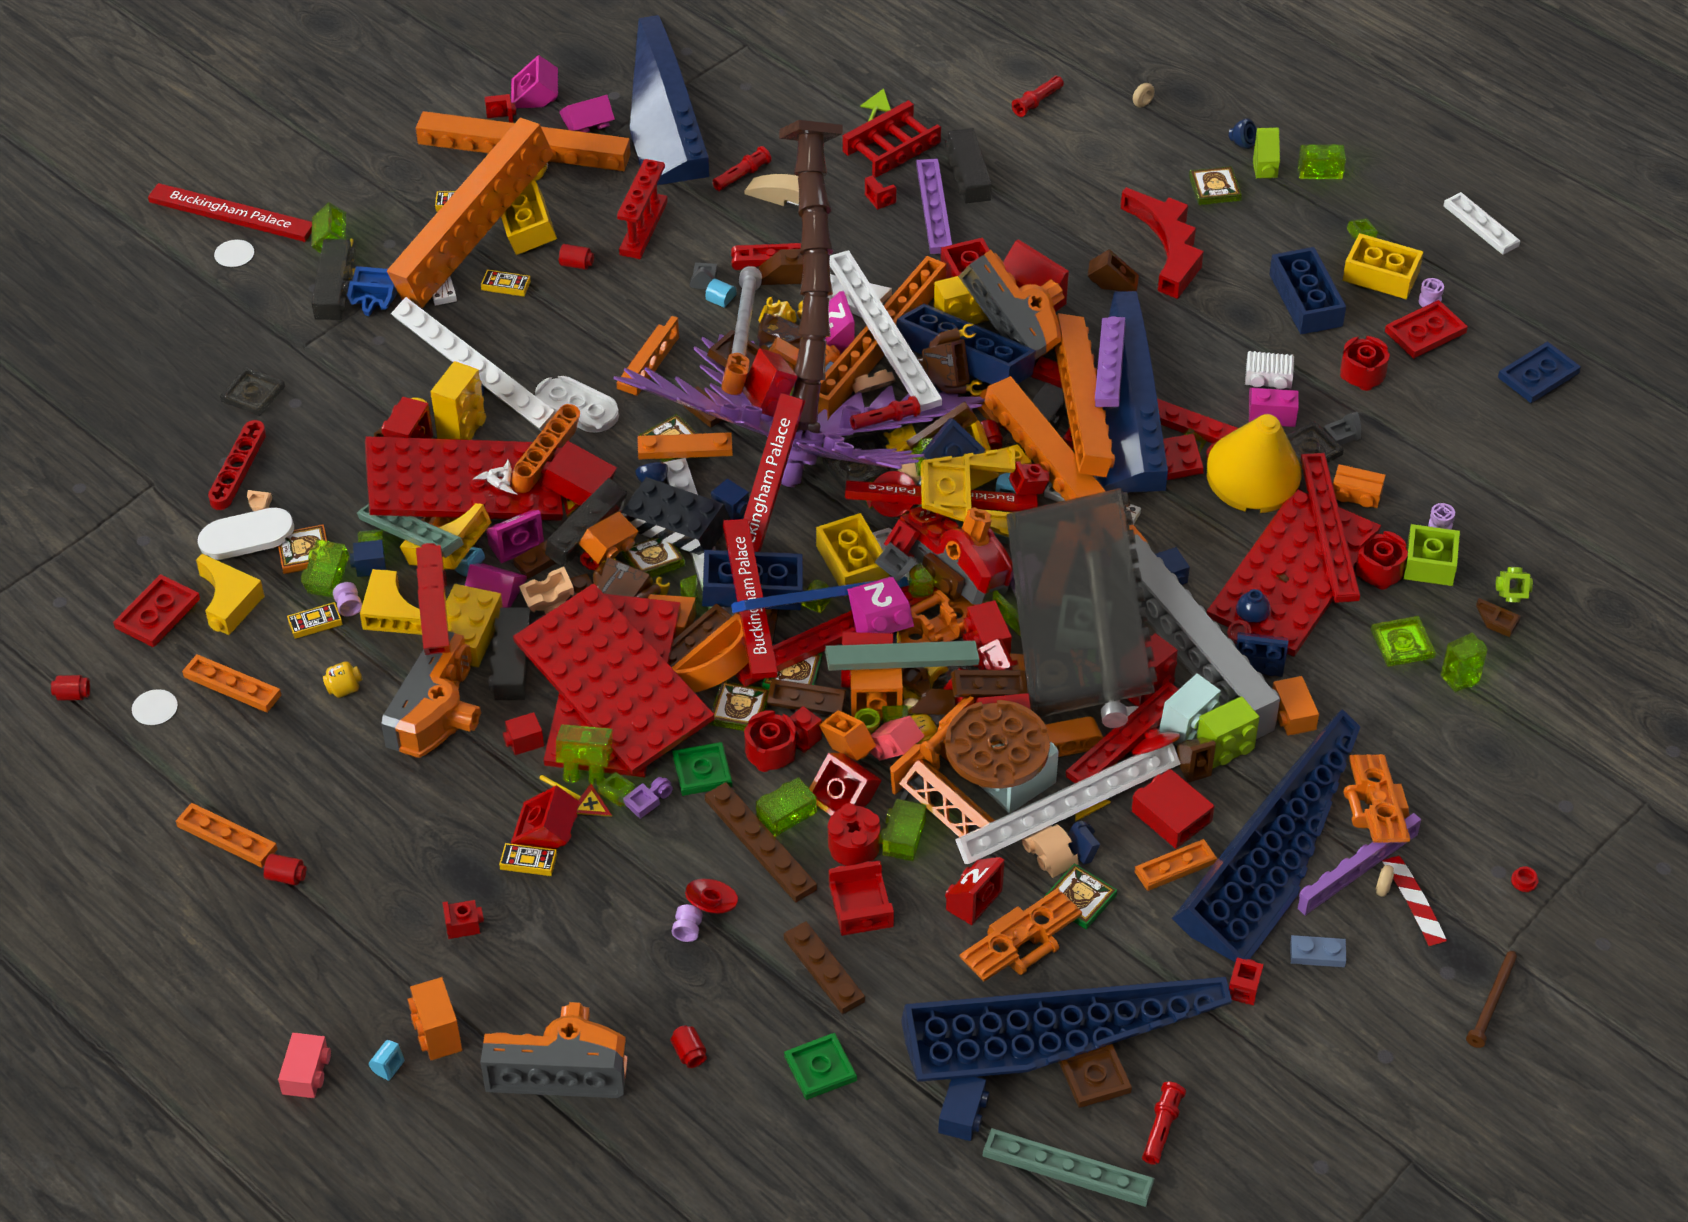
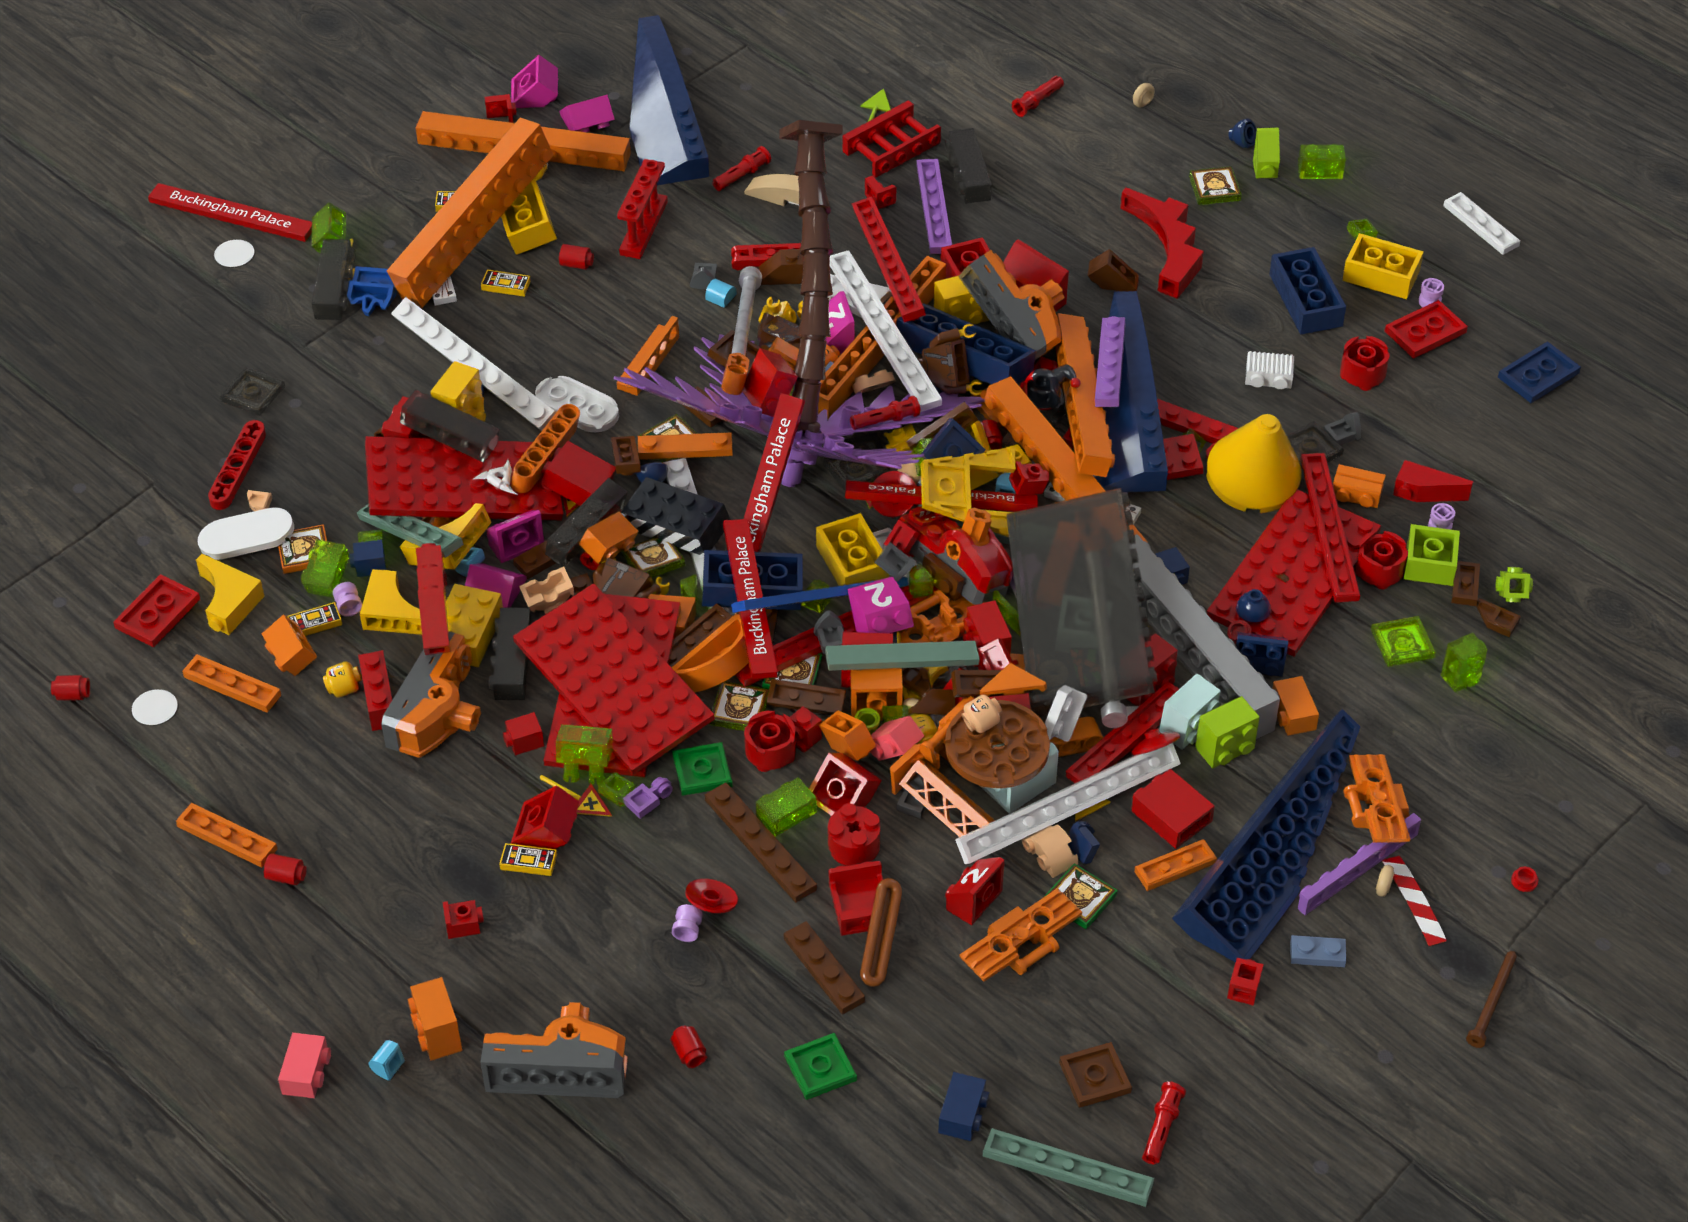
dark blue brick [711,479,749,520] -> none
clear neon green brick [880,799,926,861] -> none
dark blue wedge [901,977,1232,1082] -> none
reddish brown slope [1176,737,1216,782] -> none
dark pink slope [1249,388,1298,427] -> none
none -> orange brick [262,614,317,676]
none -> red brick [358,650,392,731]
none -> clear smoke brick [400,389,500,463]
none -> reddish brown plate [611,436,641,476]
none -> dark grey tile [814,610,844,654]
none -> red plate [852,197,926,323]
none -> dark orange piece [860,878,902,987]
none -> light nougat head [962,695,1002,733]
none -> orange tile [980,663,1047,696]
none -> black piece [1019,364,1081,410]
none -> white bracket [1045,685,1087,742]
none -> red slope [1393,460,1474,502]
none -> reddish brown plate [1451,561,1480,606]

